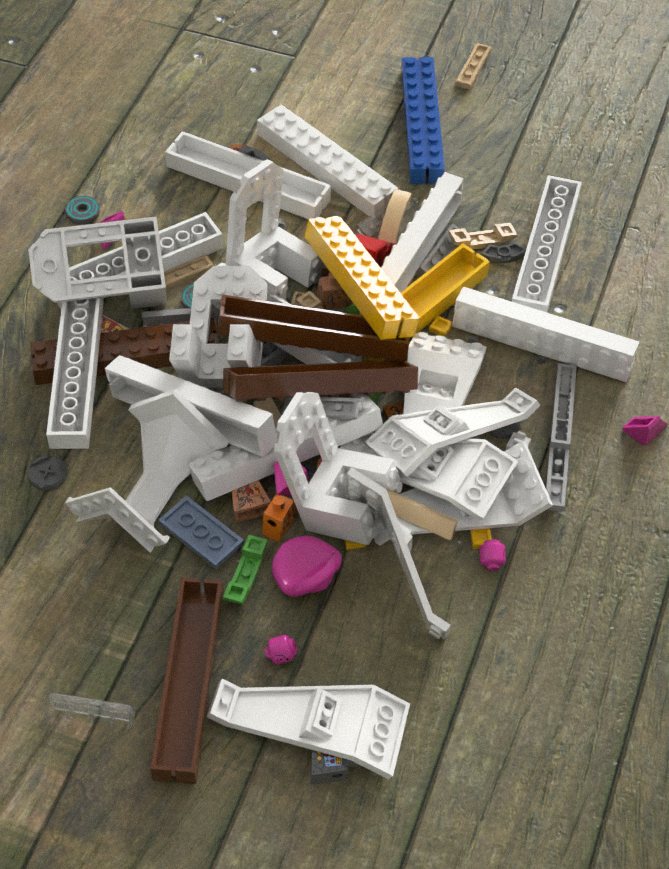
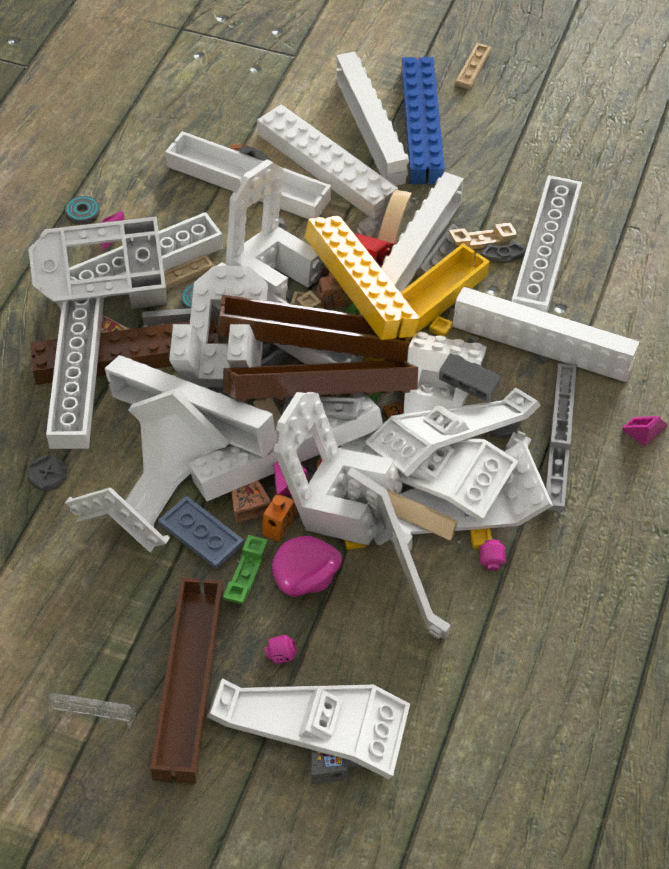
none -> white piece [336,52,409,186]
none -> dark grey brick [439,353,501,403]

